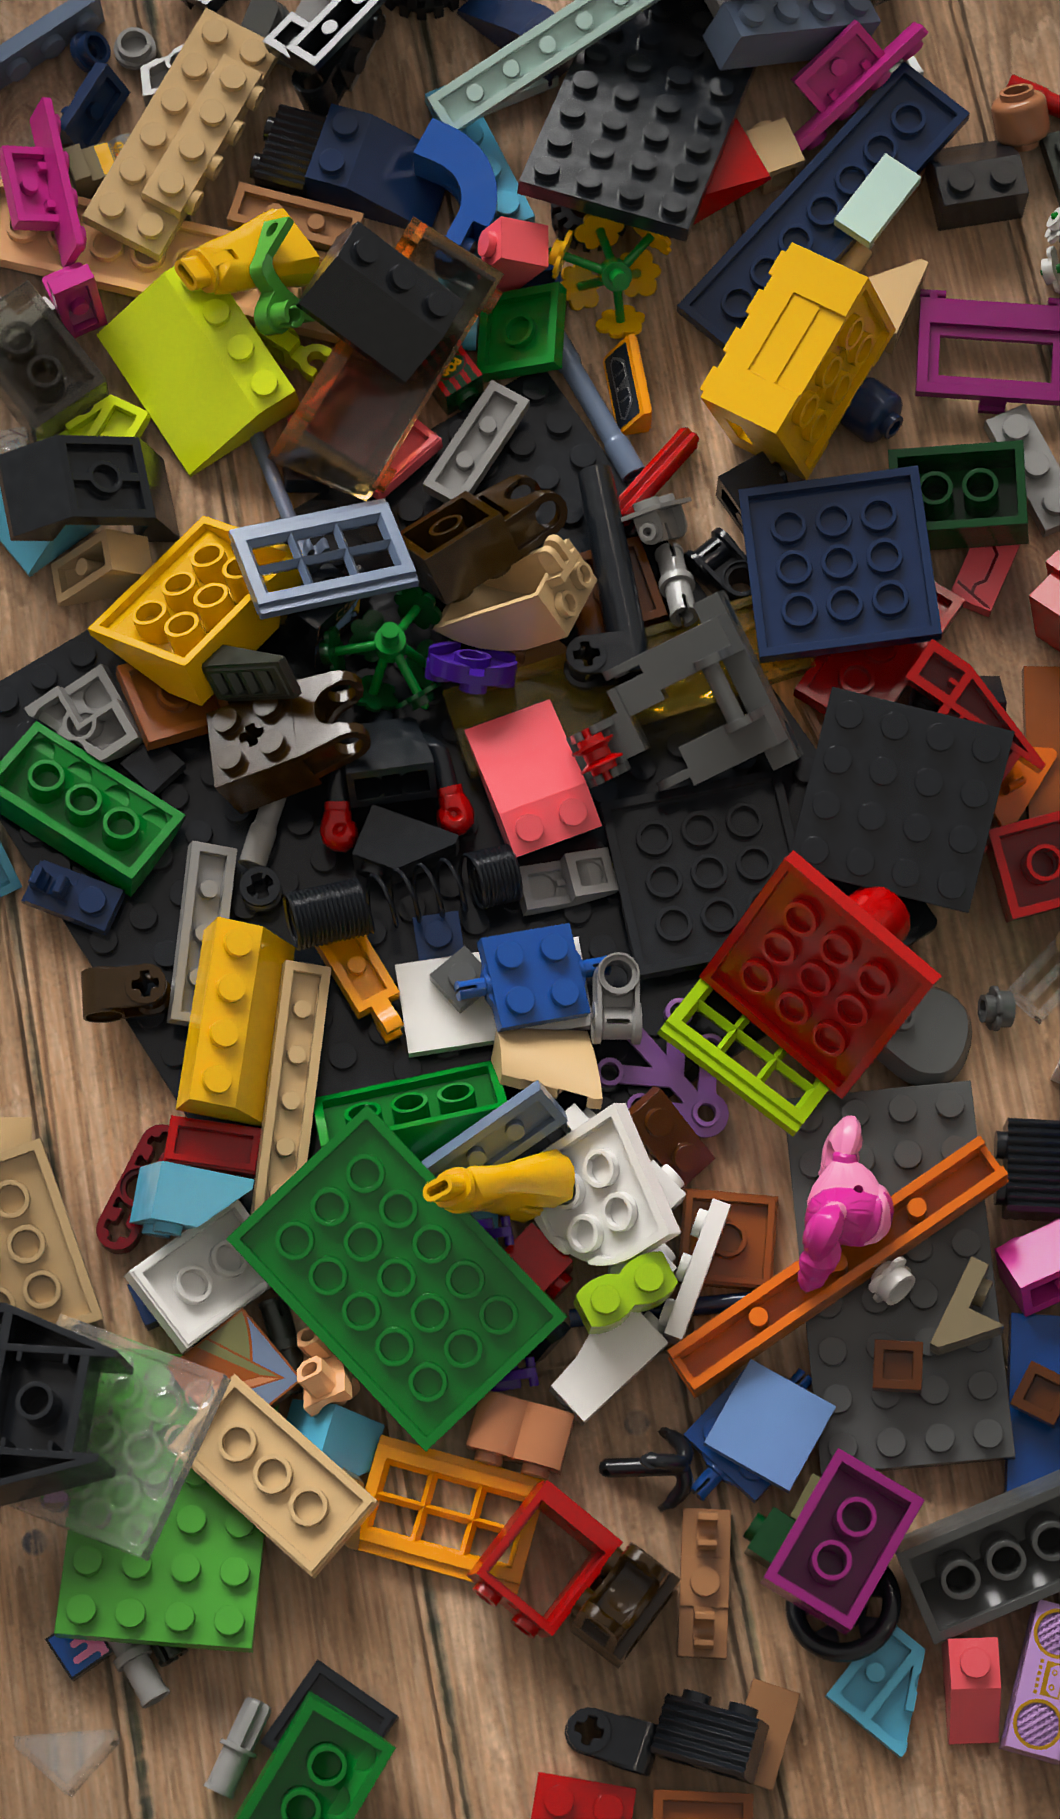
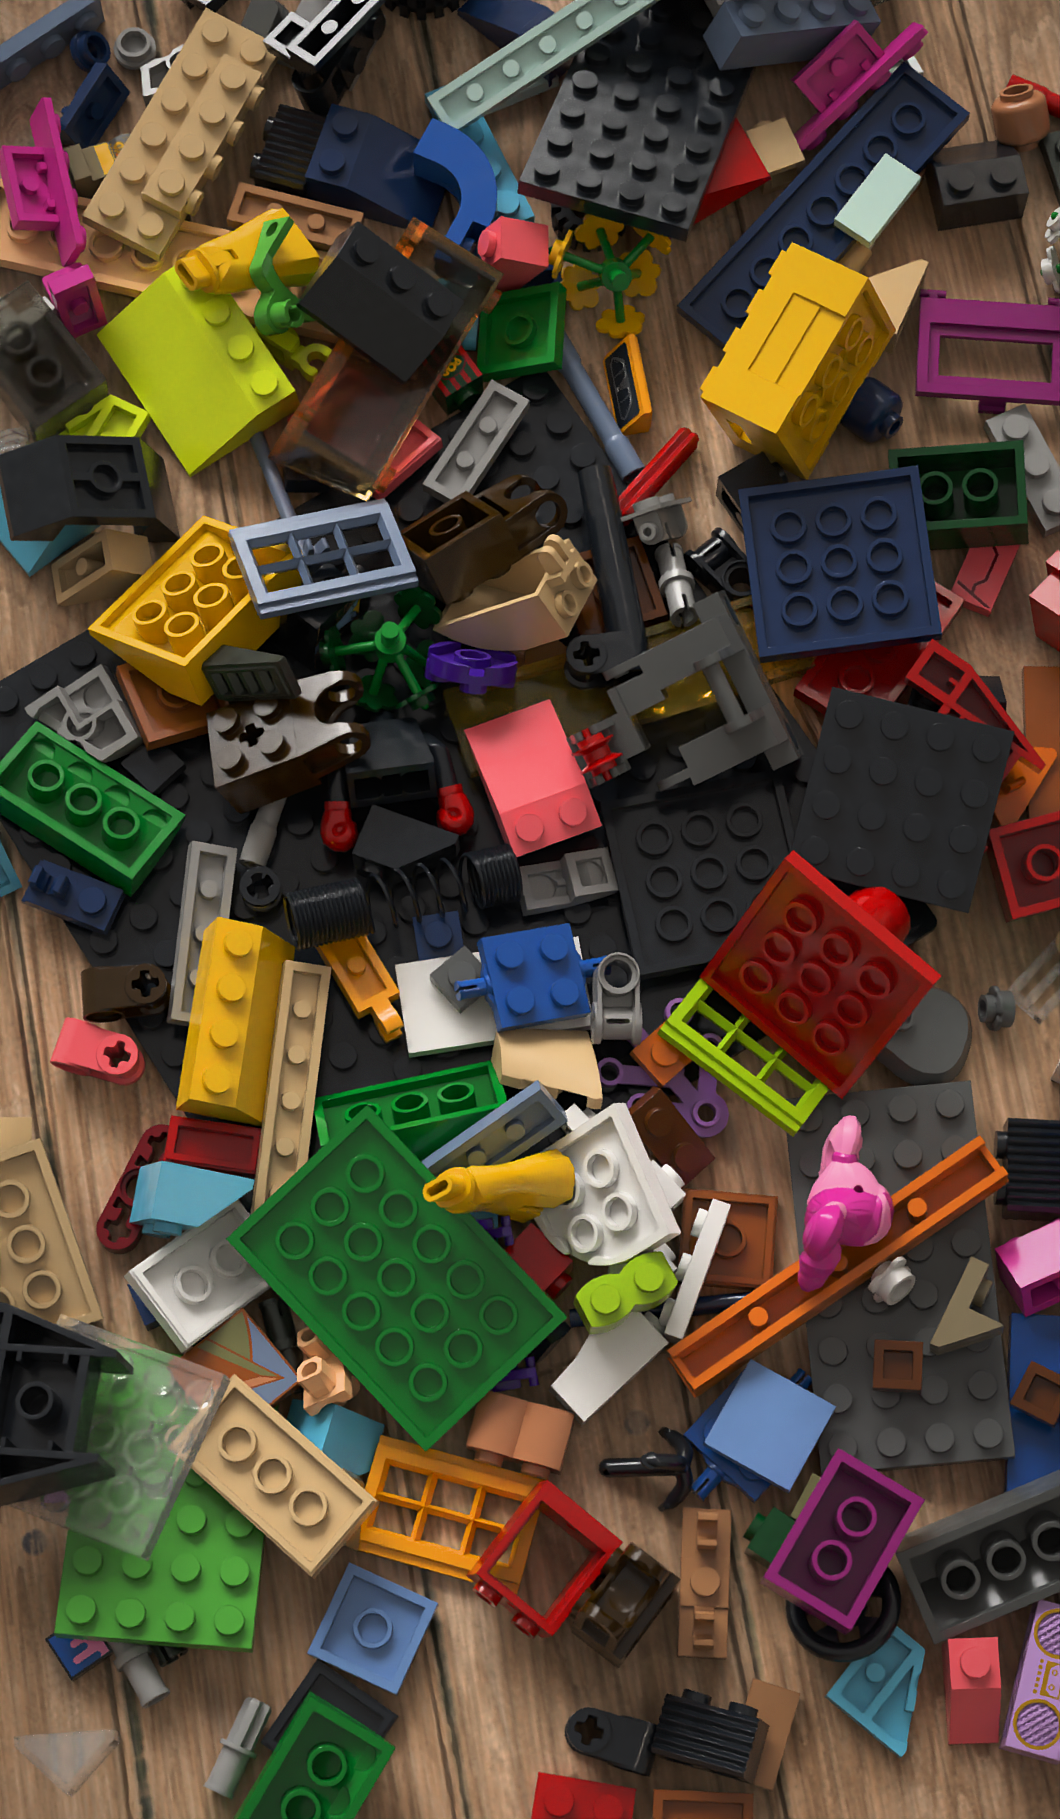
none -> coral piece [50,1017,146,1086]
none -> medium blue plate [307,1562,438,1696]
none -> orange plate [630,1021,692,1088]

